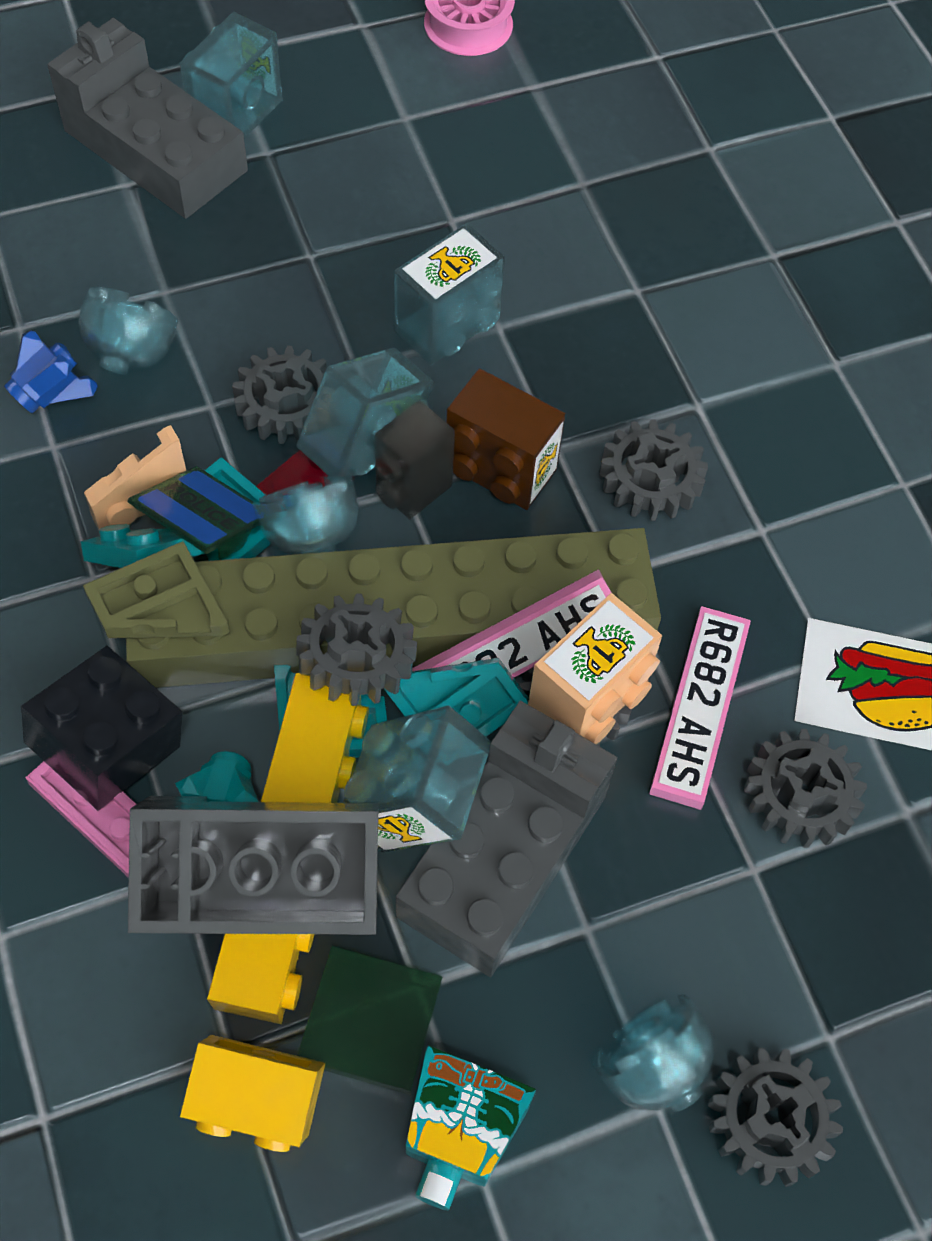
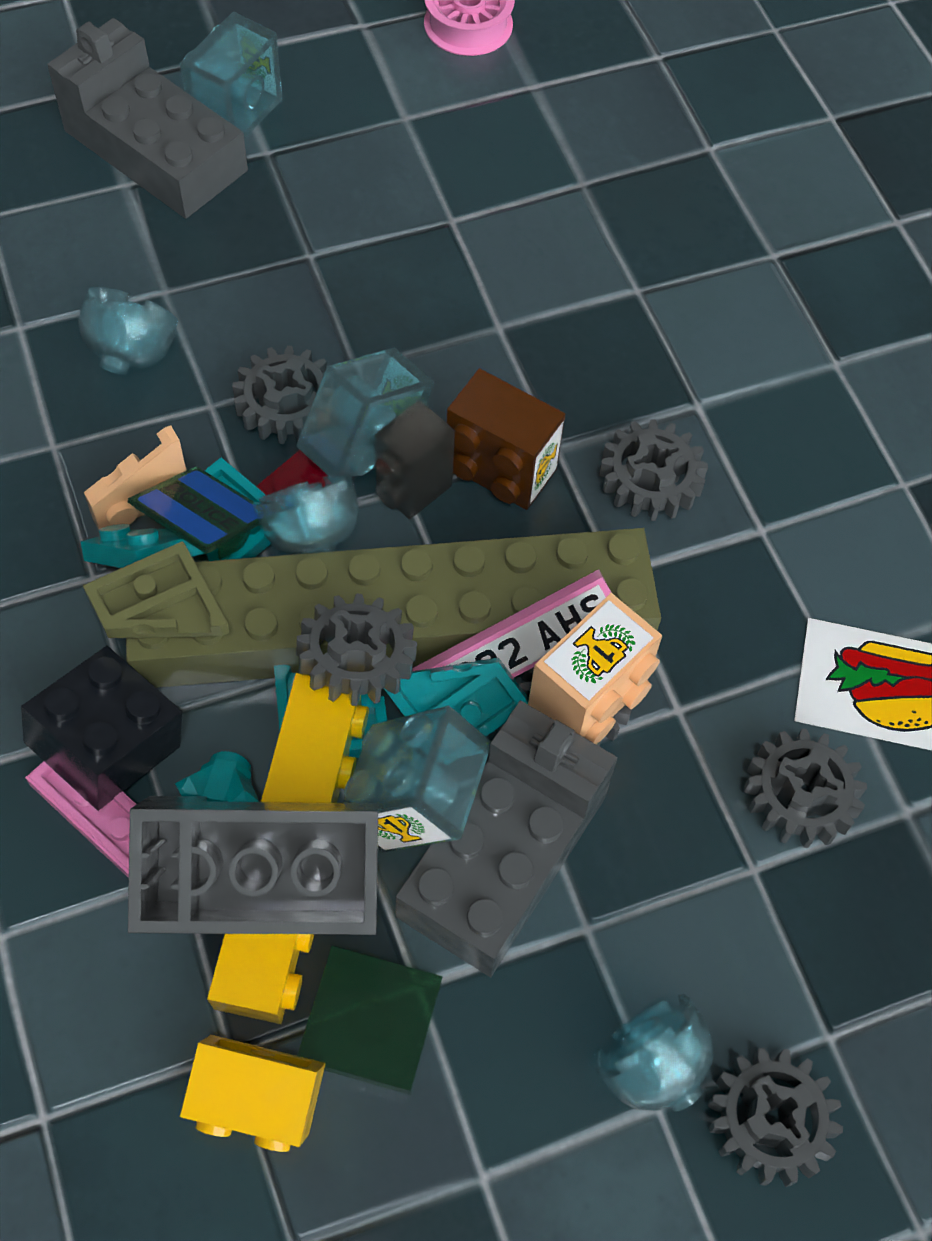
blue rock [4,330,97,414] -> none
clear light blue brick [394,223,505,365] -> none
torso [406,1045,536,1211] -> none
tile [649,606,751,810] -> none

